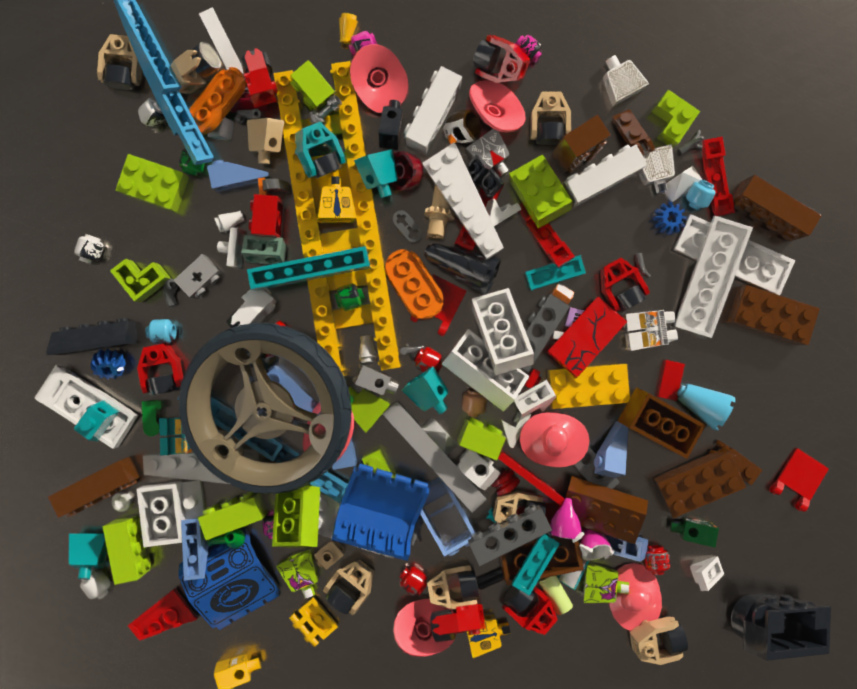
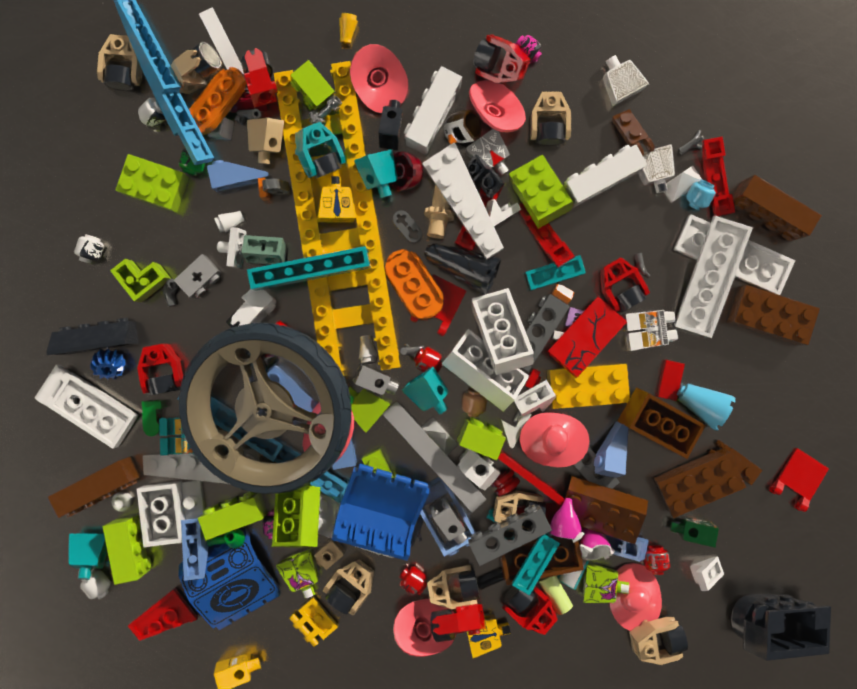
teal torso [74,400,120,442] -> none
medium azure head [145,319,177,344] -> none
red brick [248,194,284,238] -> none
green head [334,283,365,311] -> none
dark pink head [348,31,377,56] -> none
reddish brown brick [551,114,611,174] -> none
lime brick [652,90,700,148] -> none
blue gear [653,202,687,235] -> none
none -> light grey torso [429,496,467,544]

